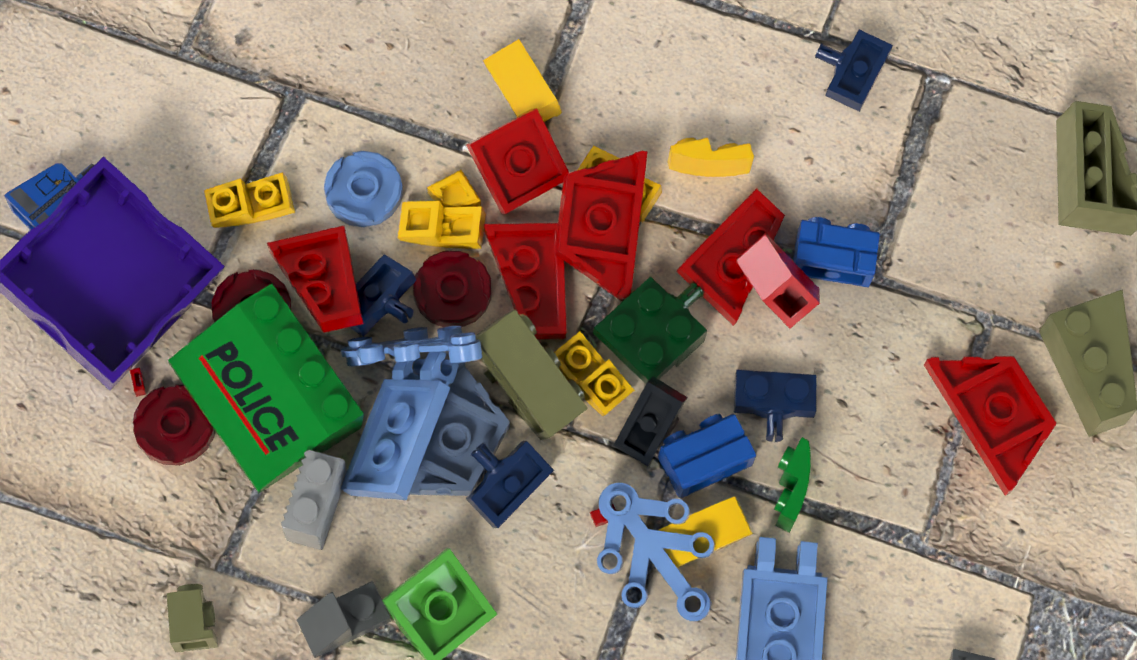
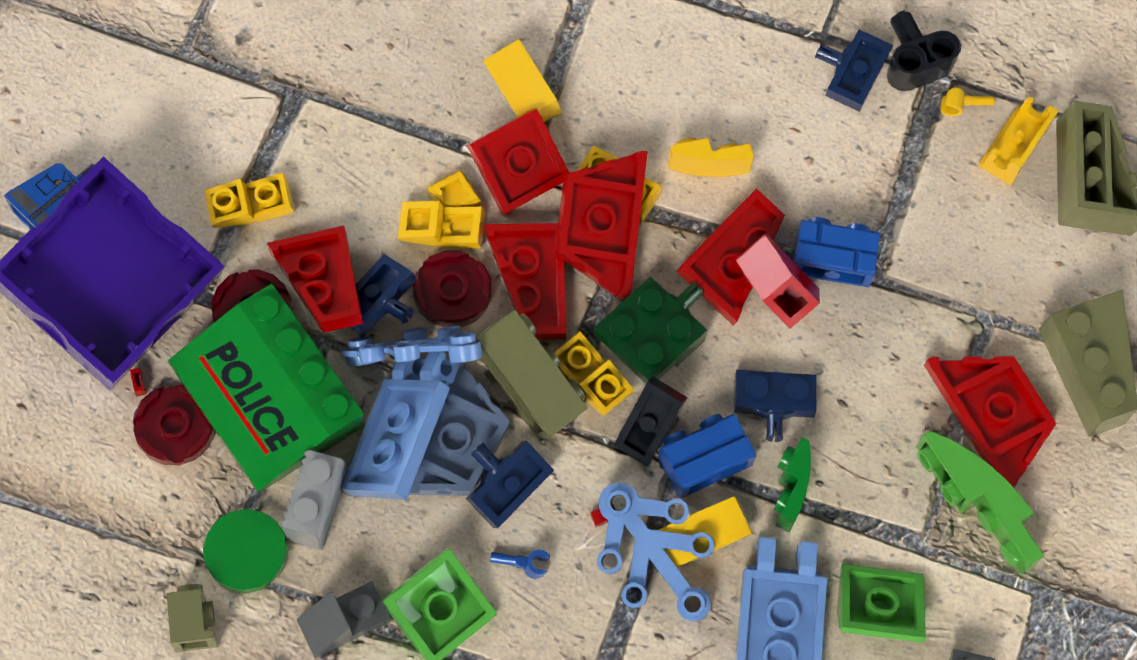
medium blue tile [324,151,403,227] -> none
none -> green tile [203,509,288,594]
none -> blue hand [490,550,550,579]
none -> bright green slope [837,564,926,643]
none -> black beam [887,10,961,91]
none -> bright green slope [916,431,1044,575]
none -> yellow hand [941,88,995,116]
none -> yellow hinge [978,97,1059,186]

